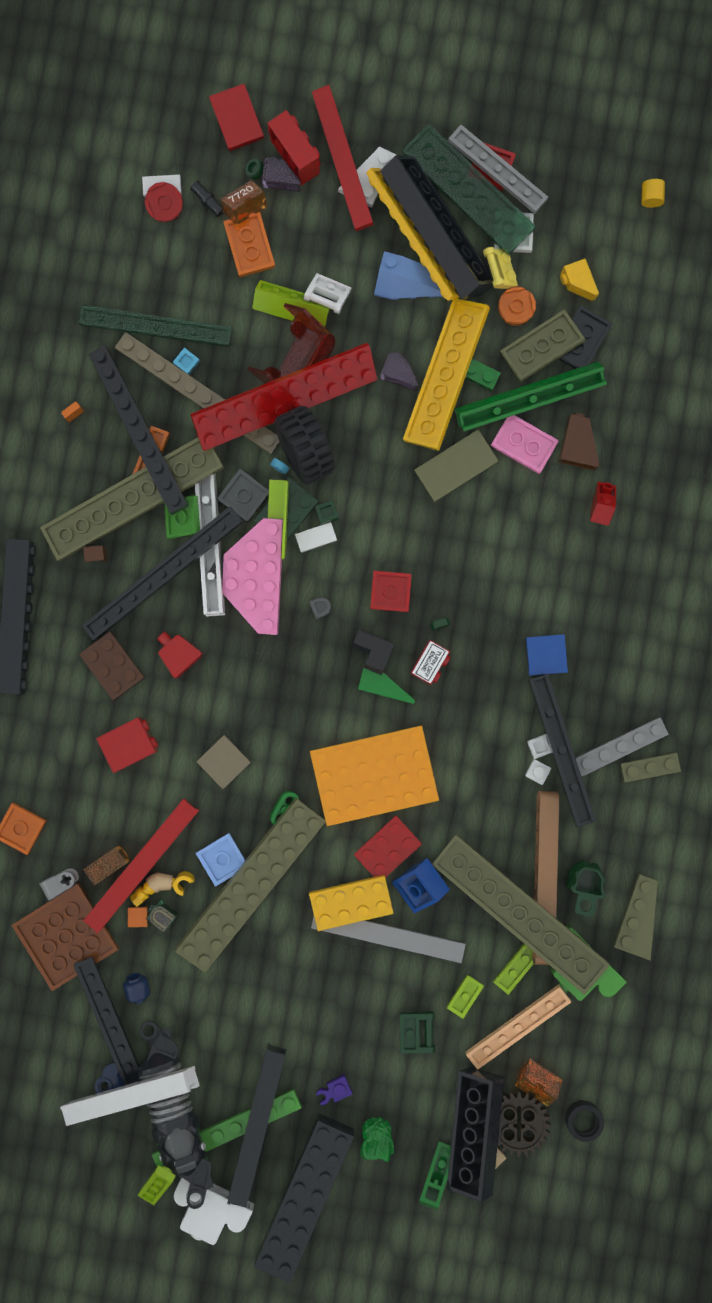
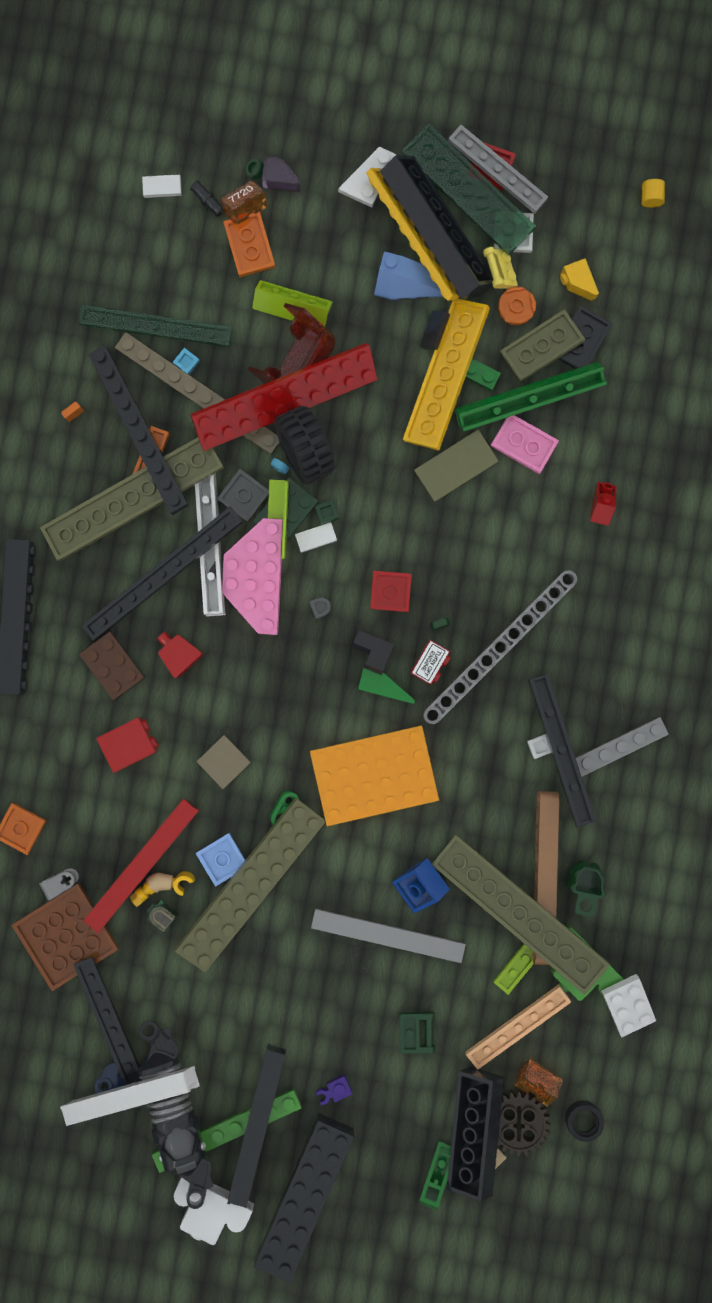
reddish brown slope [83,545,107,562] -> none
clear orange brick [83,845,131,886] -> none
dark blue head [123,973,150,1004] -> none
orange tile [128,906,148,927] -> none
lime plate [137,1165,176,1205] -> none
red tile [145,182,183,222] -> none
bright green tile [164,495,200,539] -> none
red tile [209,84,264,151] -> none
red brick [267,110,321,186] -> none
white plate [304,273,351,314] -> none
yellow piece [309,875,393,931] -> none
red tile [312,85,374,231] -> none
red plate [354,815,422,878] -> none
green hair [360,1117,395,1162] -> none
clear purple slope [380,352,418,391] -> none
lime plate [446,974,484,1019] -> none
white plate [524,759,551,785] -> none
blue tile [526,634,568,676] -> none
reddish brown slope [558,413,599,471] -> none
olive wing [613,873,658,961] -> none
olive plate [619,752,681,783] -> none
none -> black tile [420,311,450,350]
none -> light grey beam [423,570,577,724]
none -> white plate [601,974,656,1038]

